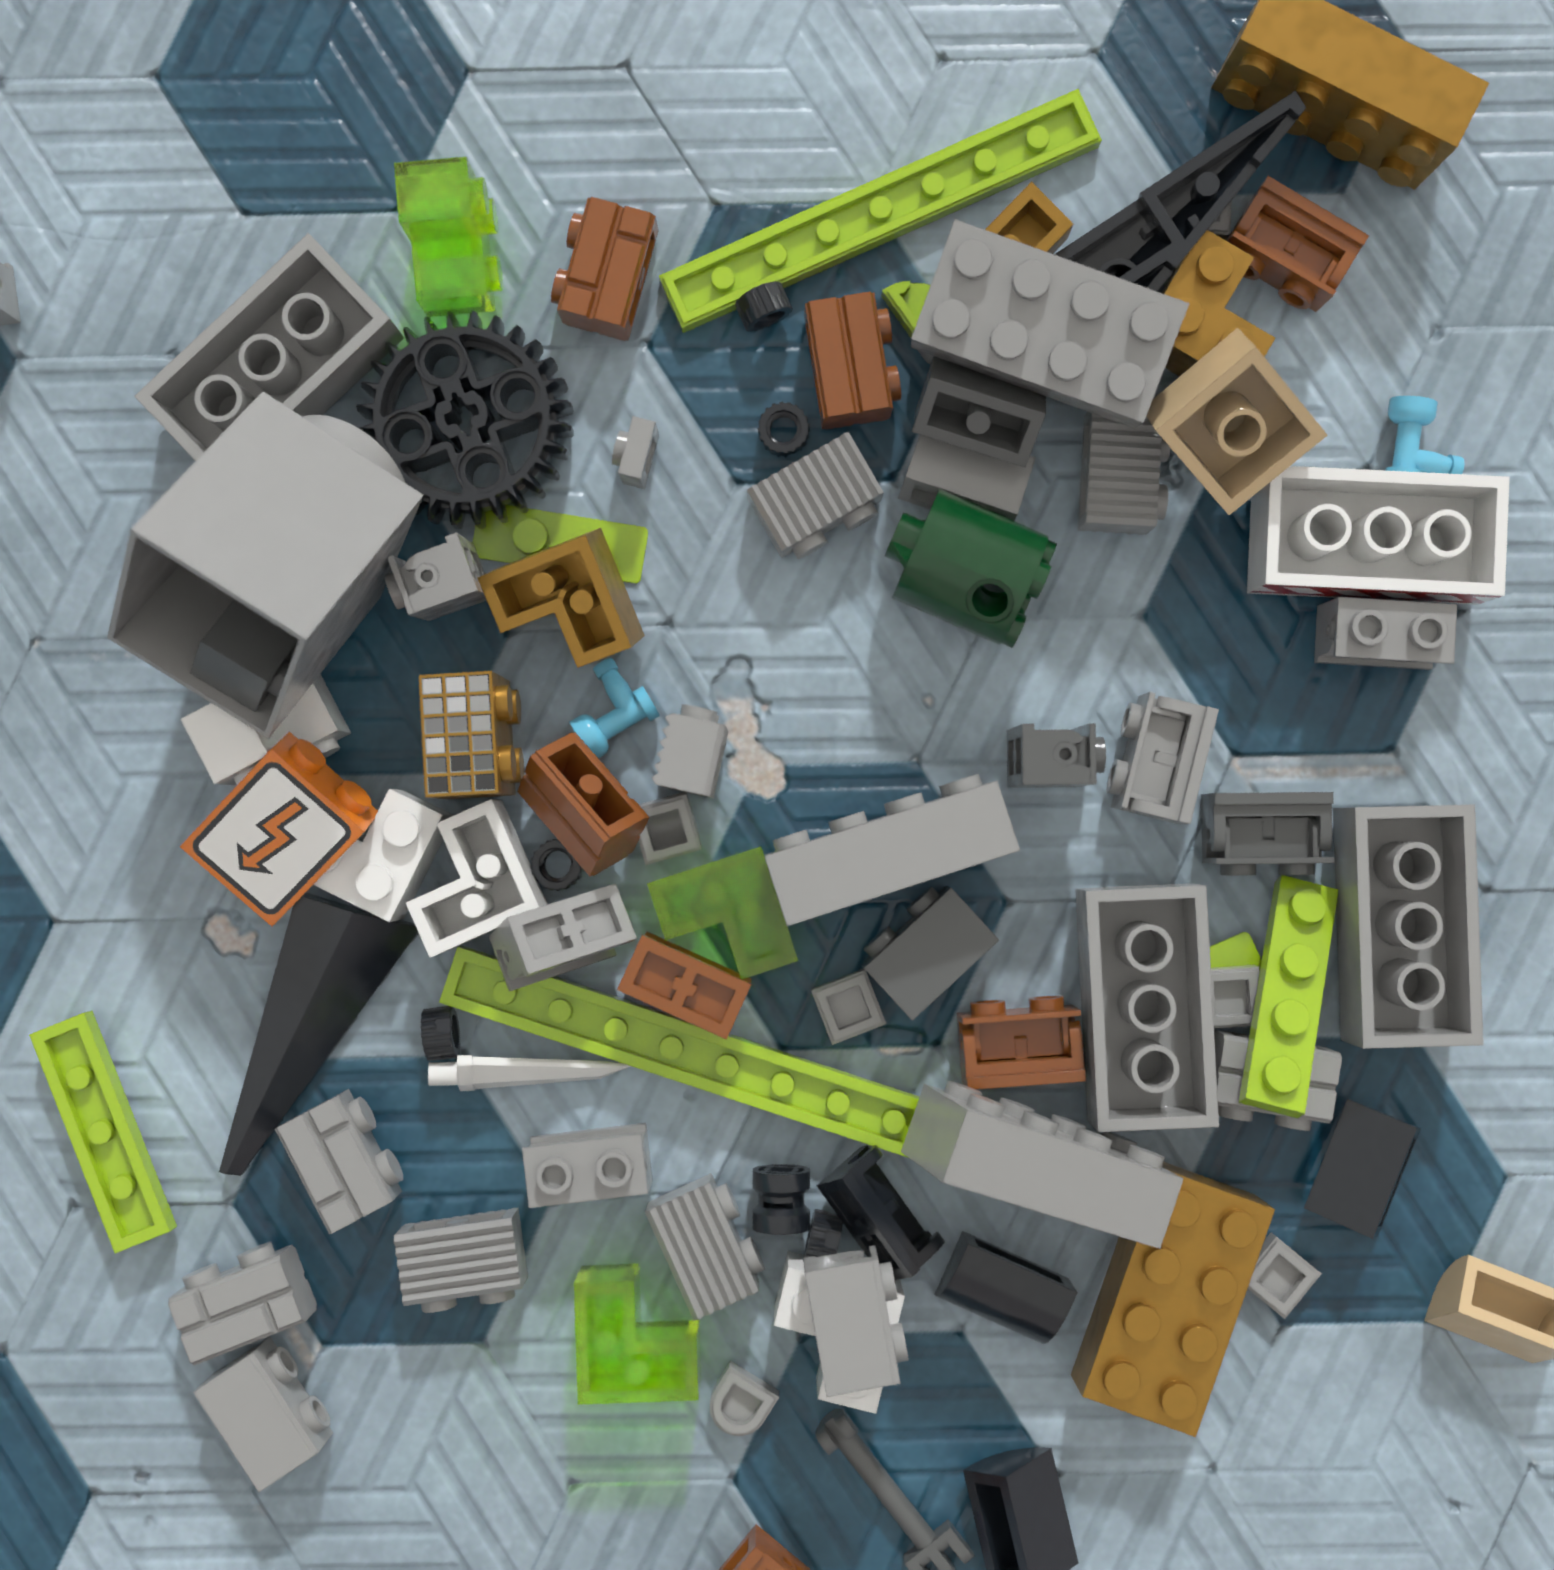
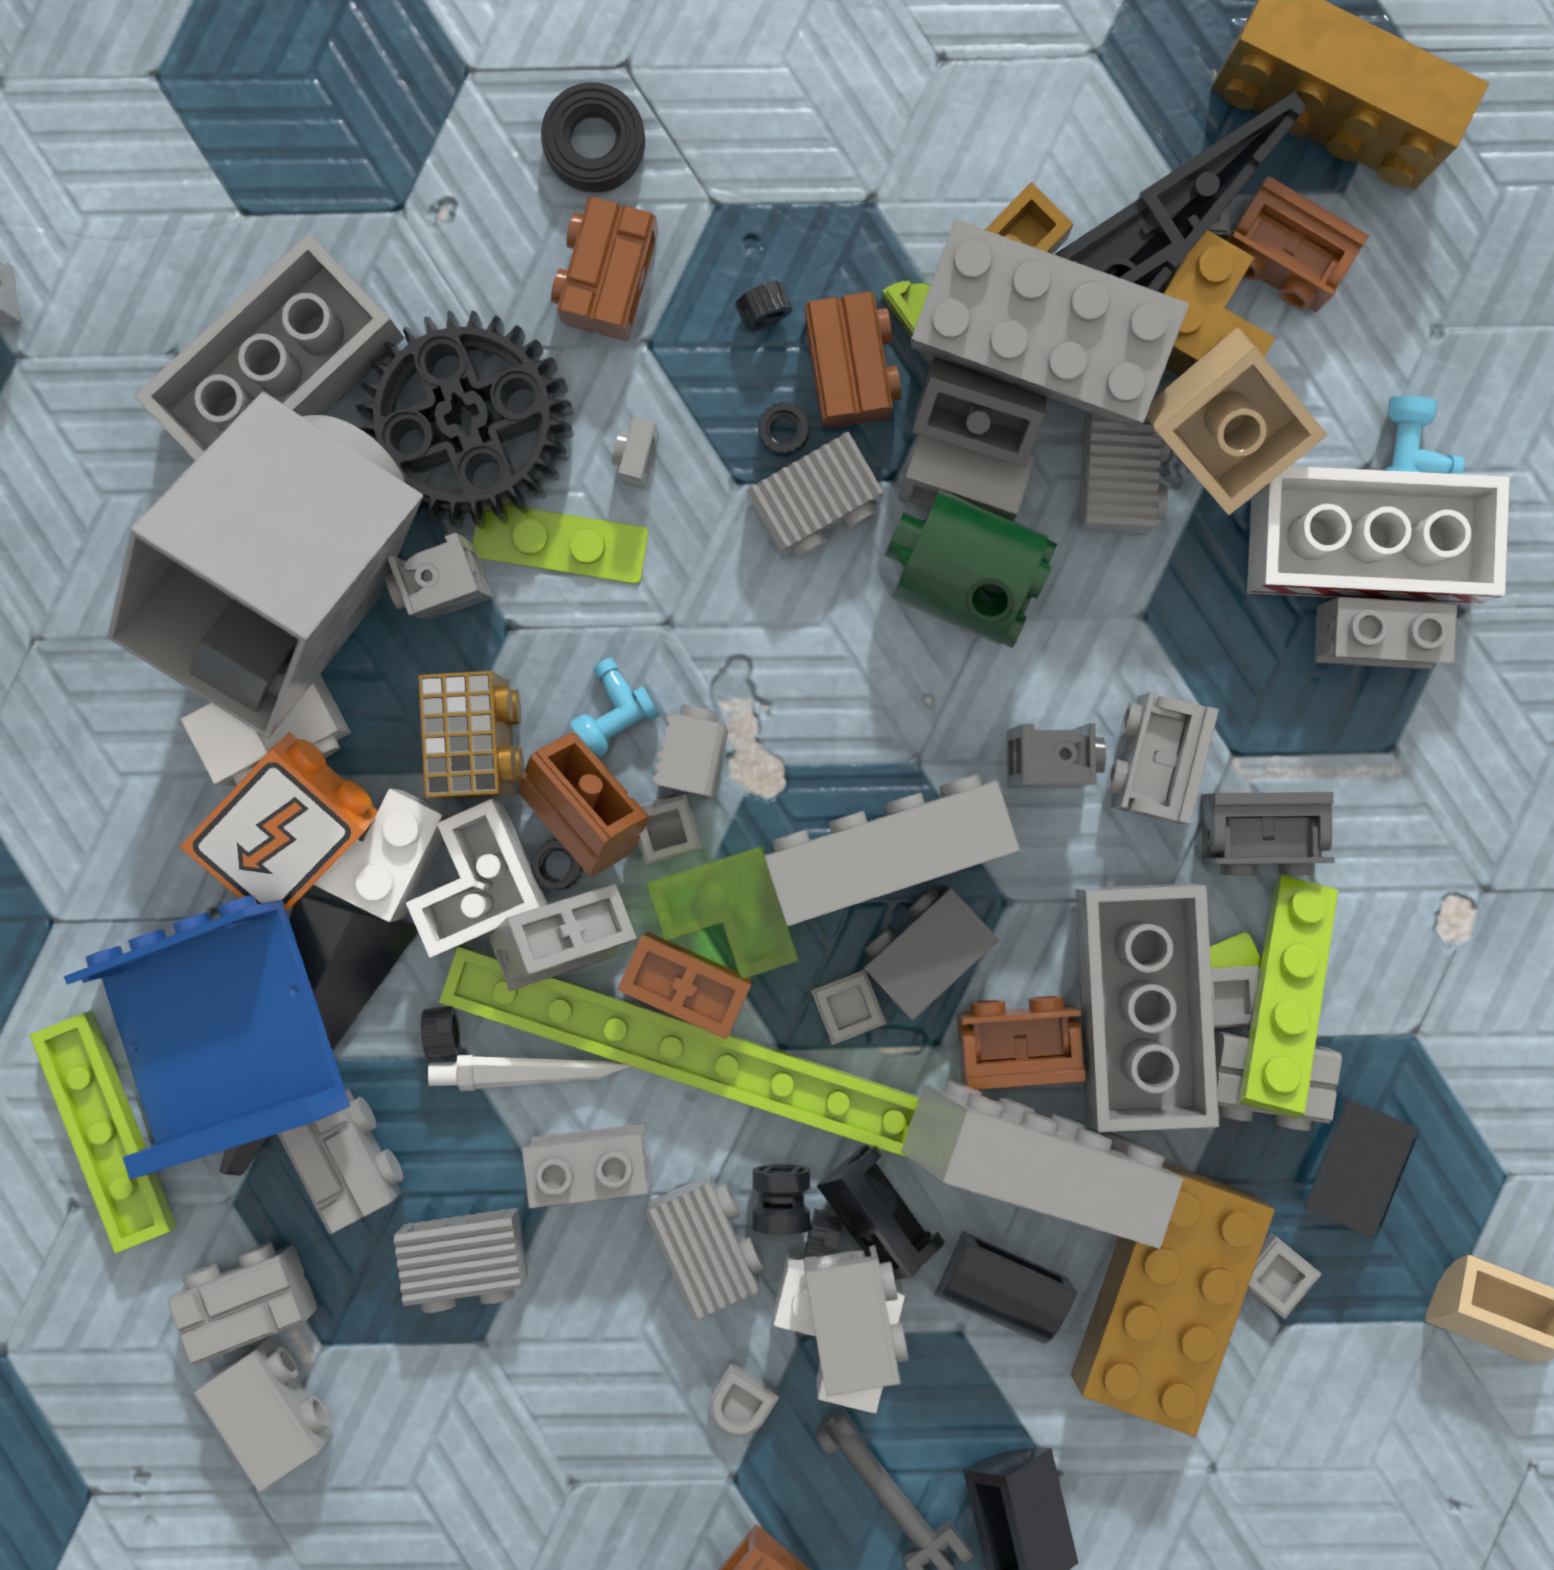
clear neon green brick [394,156,503,317] -> none
pearl gold brick [478,528,645,668] -> none
clear neon green brick [574,1263,702,1405] -> none
lime tile [659,89,1102,333] -> none
light grey brick [1333,804,1484,1048] -> none
none -> blue panel [64,895,350,1180]
none -> black tyre [541,82,646,193]

